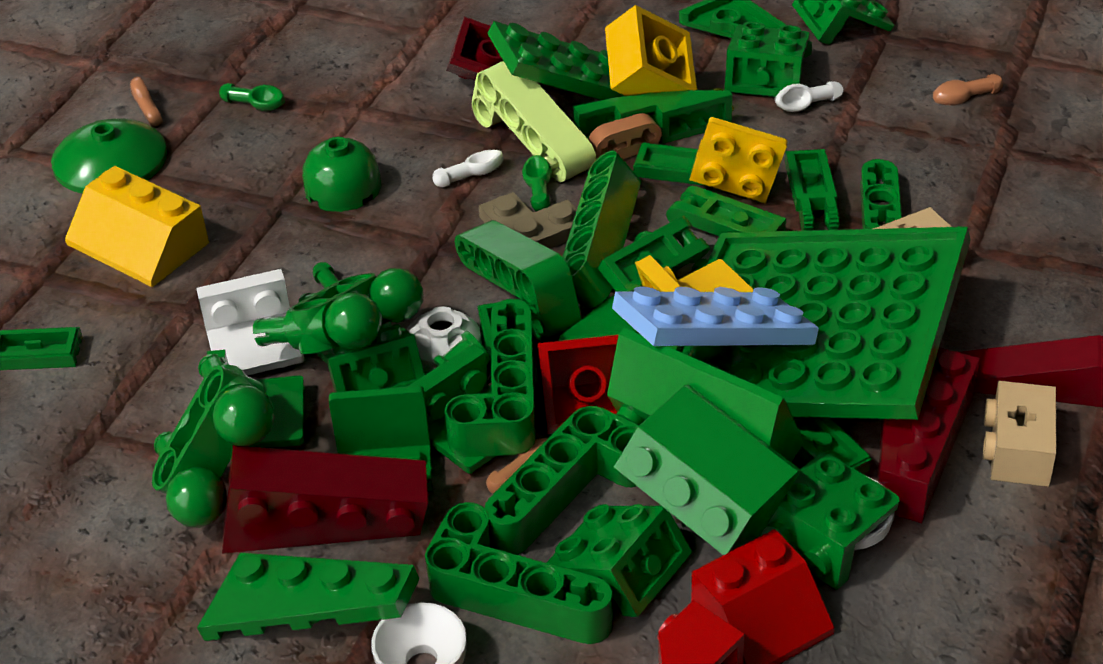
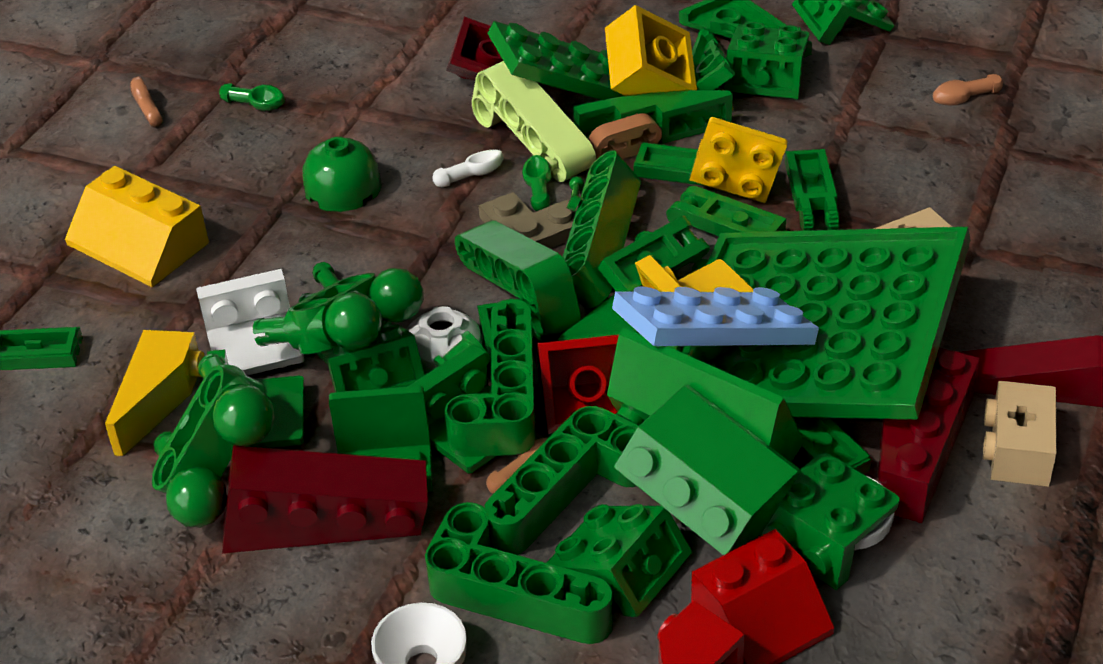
green dish [51,118,167,194] -> none
green wing [197,553,420,641] -> none
white piece [775,81,843,112] -> none
green beam [860,159,902,229] -> none
none -> yellow slope [105,330,205,456]
none -> green hinge [566,176,585,212]
none -> green wing [692,28,735,90]

